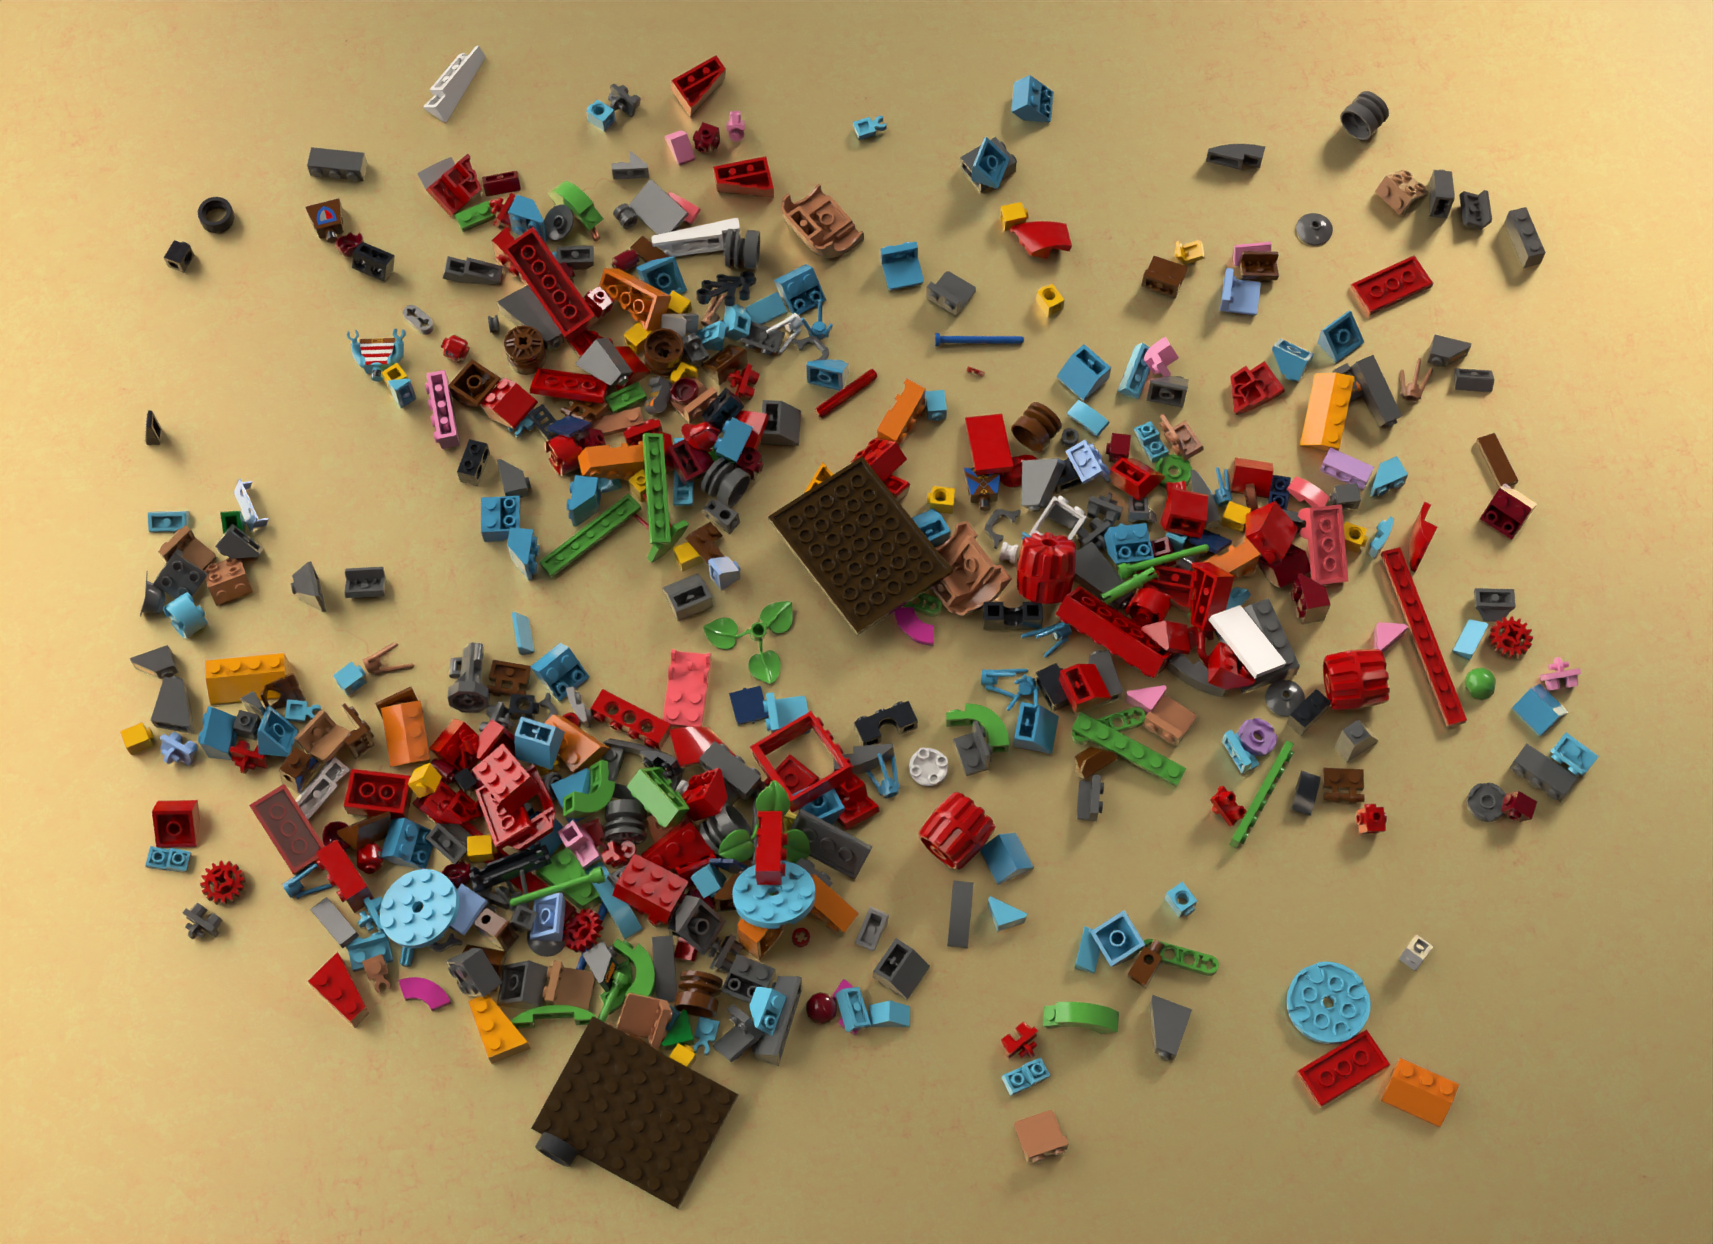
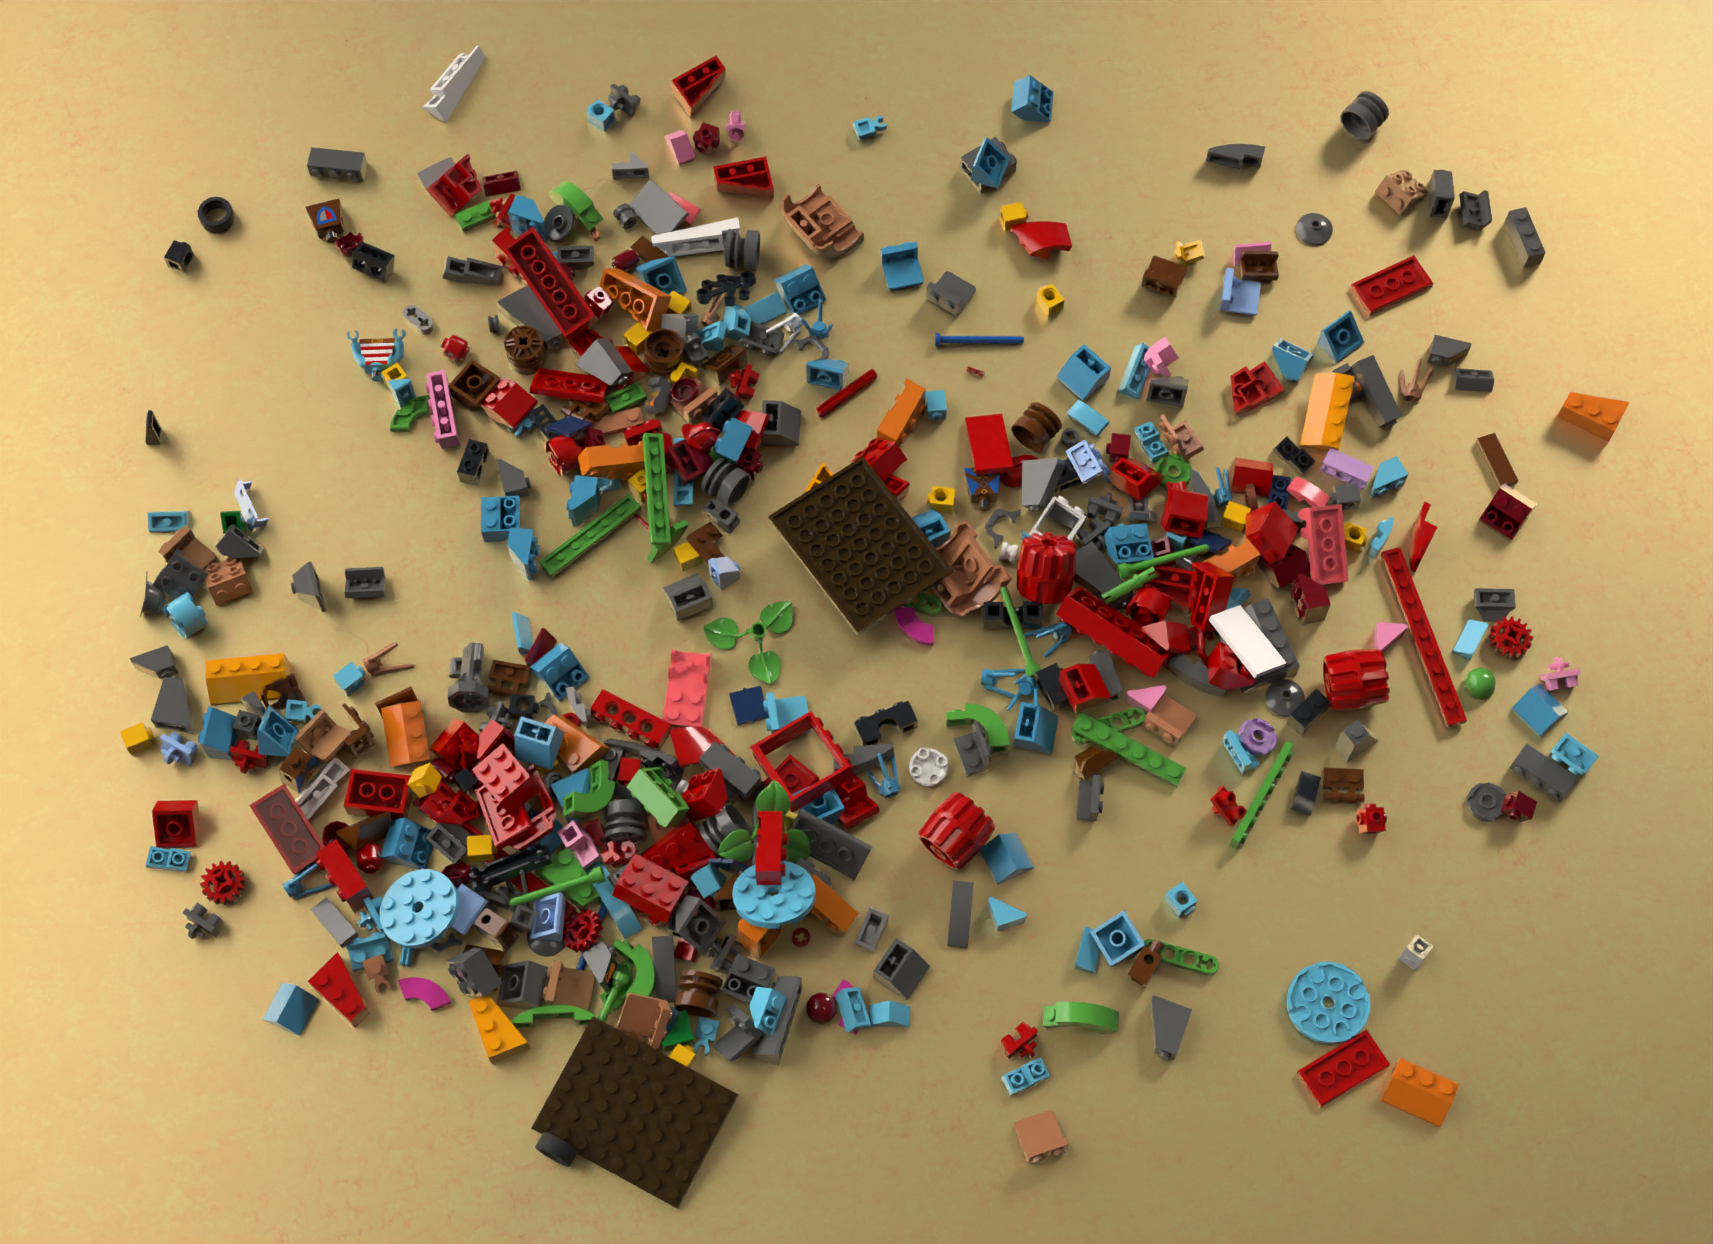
none -> dark azure slope [262,983,319,1037]
none -> bright green tile [390,395,430,432]
none -> dark red slope [525,628,557,666]
none -> red brick [618,757,642,786]
none -> bright green piece [1000,586,1041,676]
none -> black slope [1272,436,1316,474]
none -> orange wedge [1557,392,1630,441]

